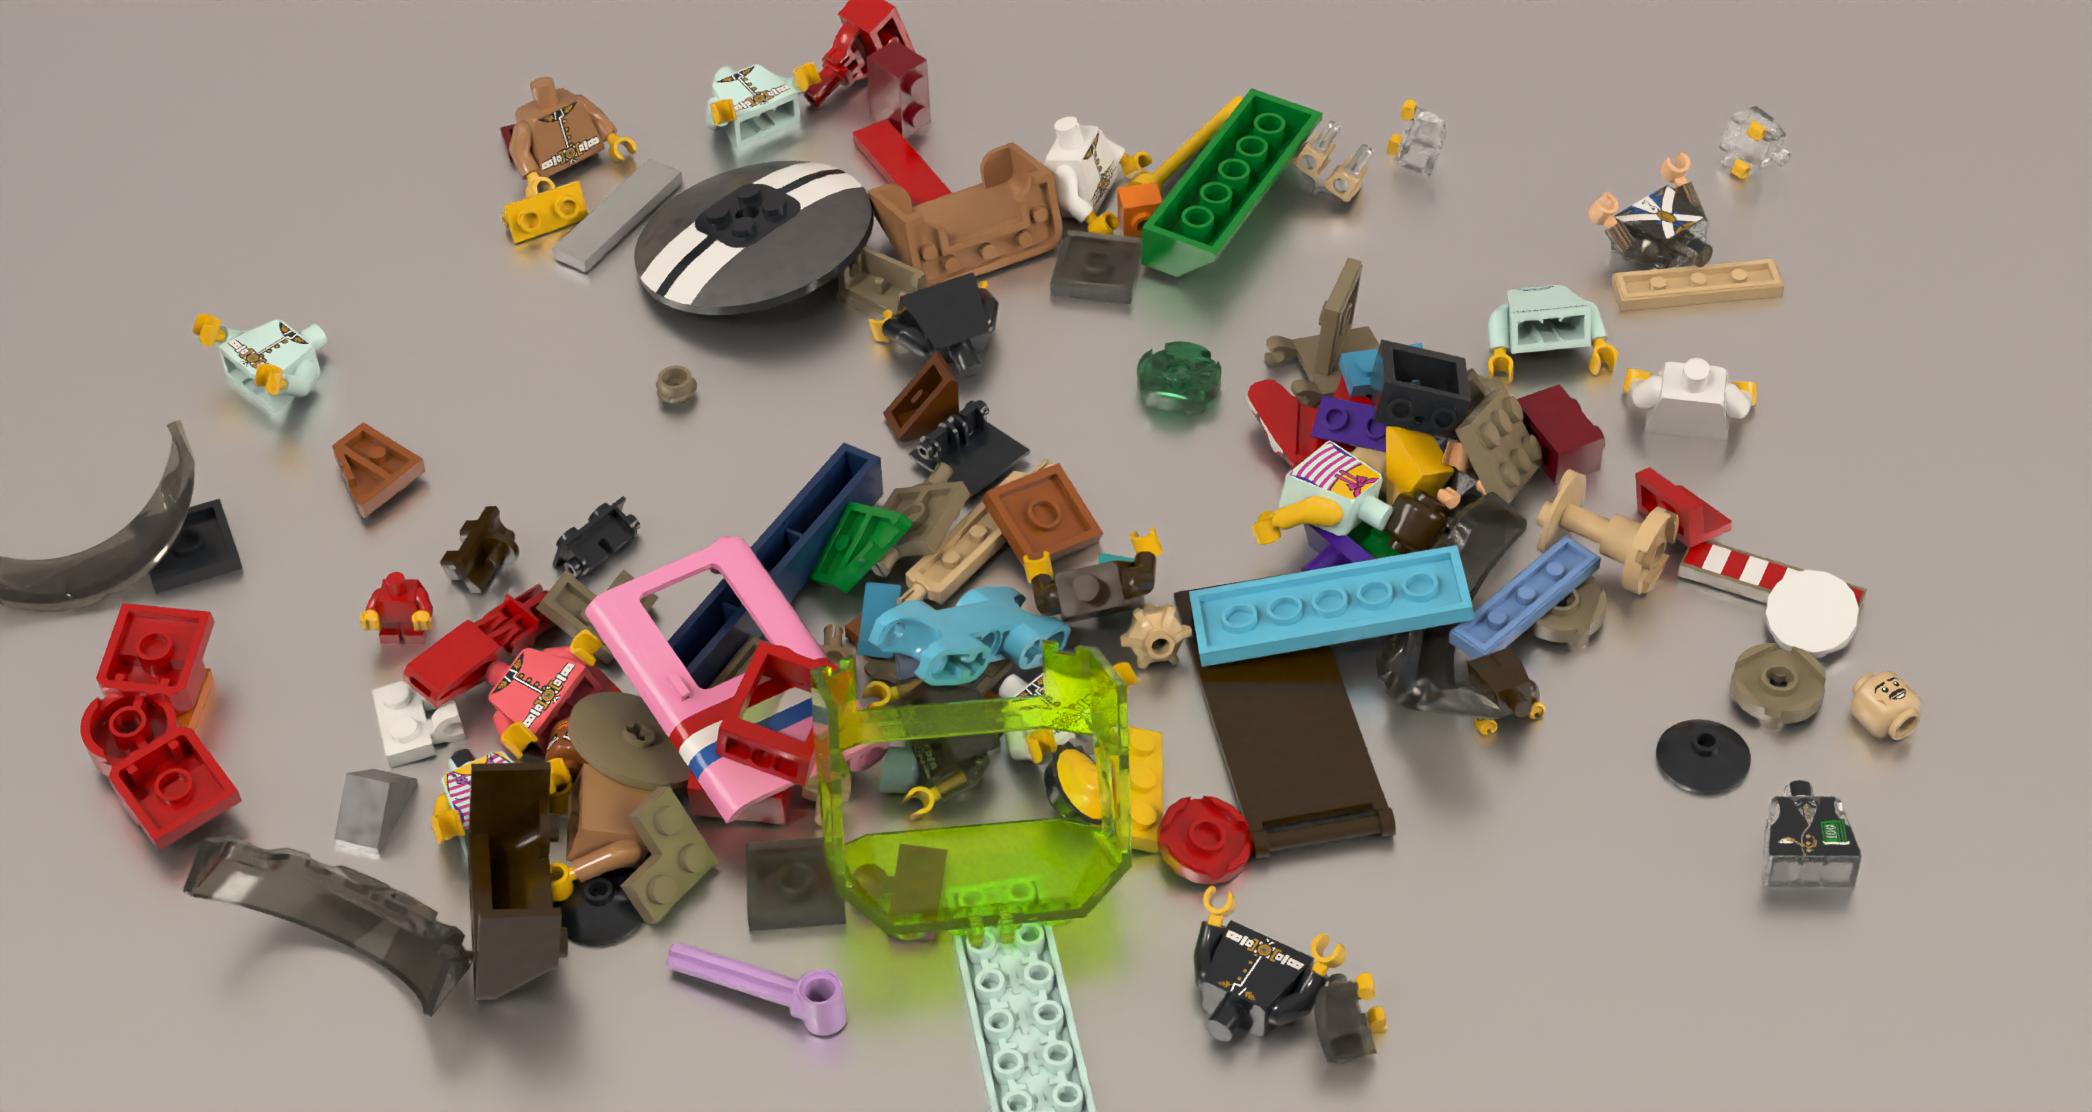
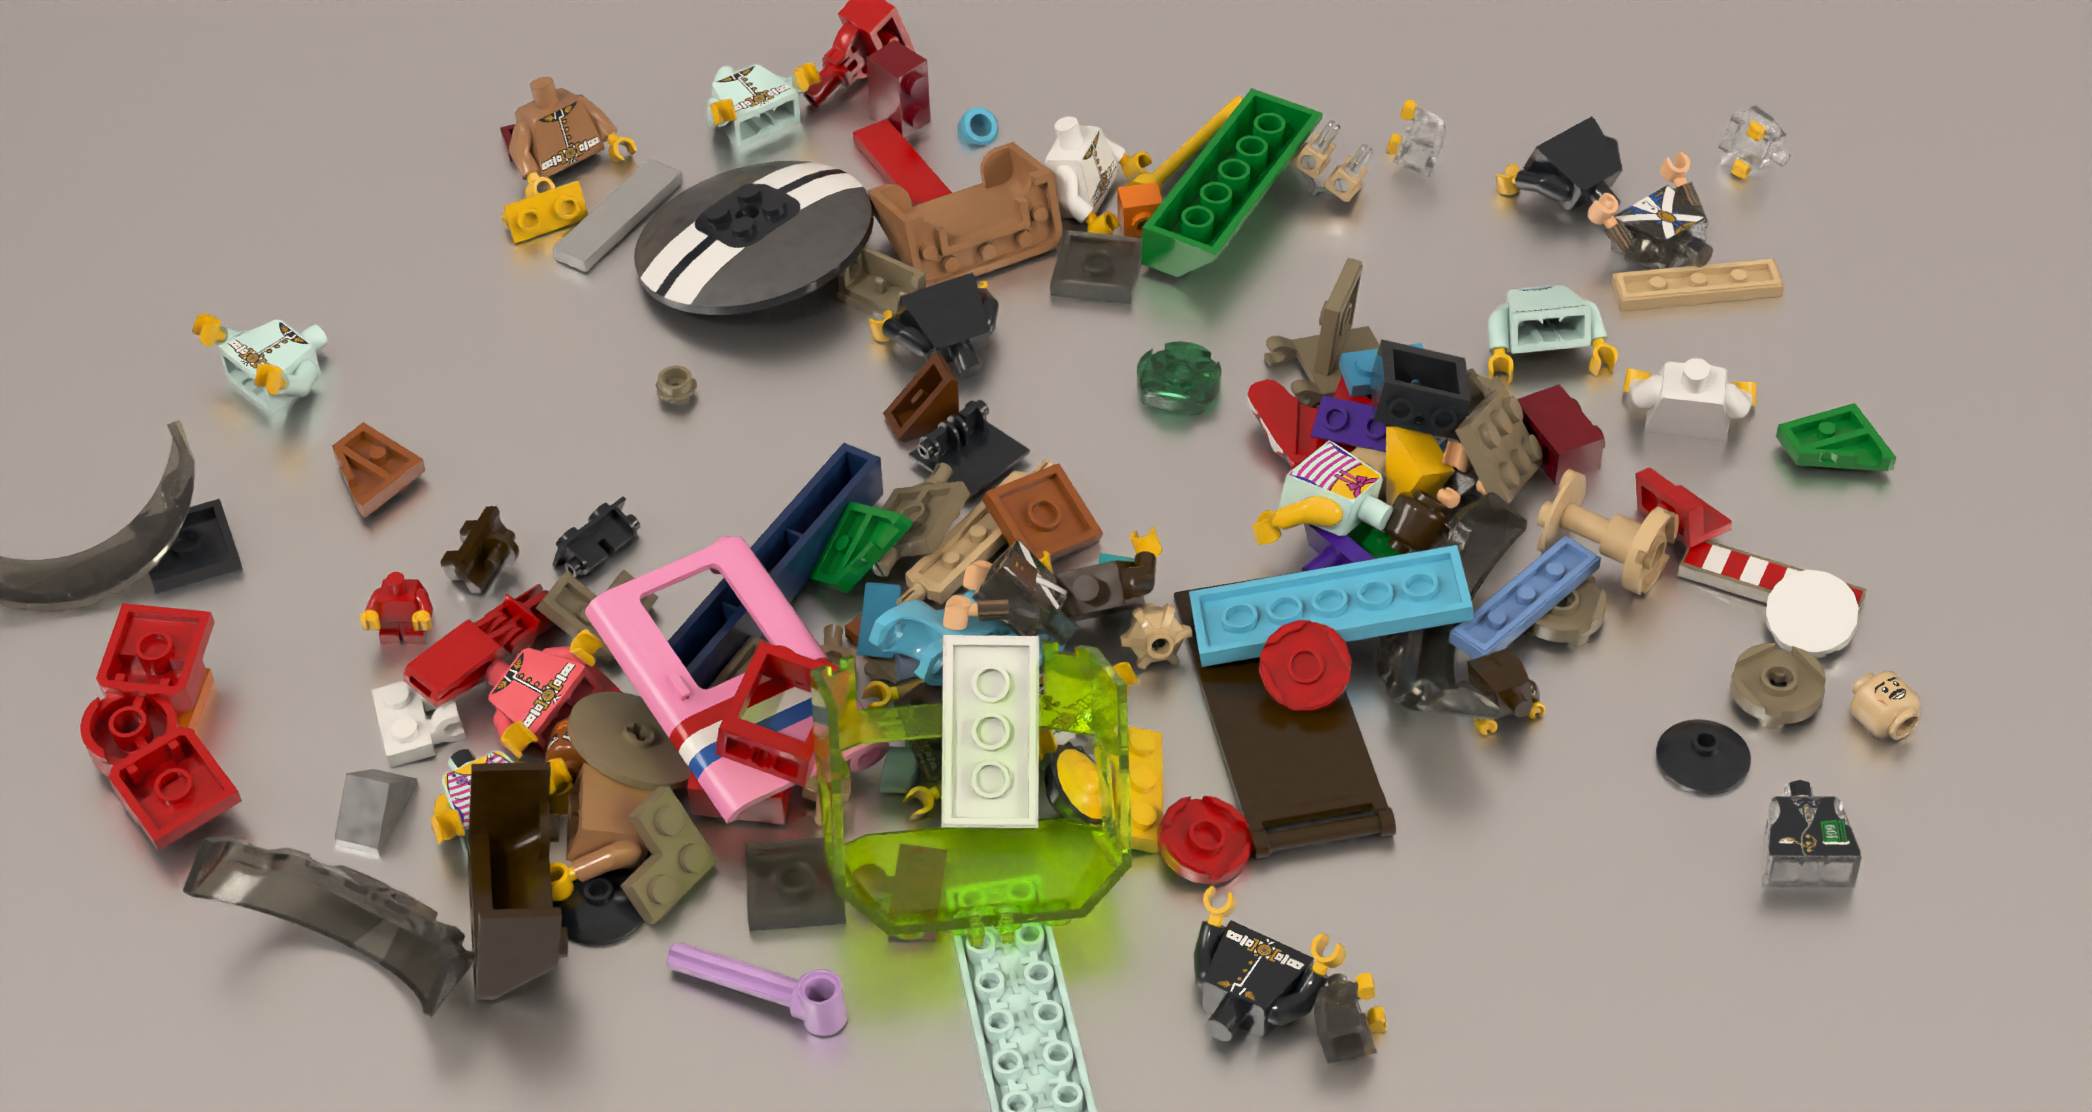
none -> white plate [941,635,1039,829]
none -> clear smoke torso [943,539,1079,647]
none -> medium azure piece [957,107,998,145]
none -> red tile [1259,620,1351,713]
none -> black torso [1496,116,1623,211]
none -> green wing [1776,403,1896,471]

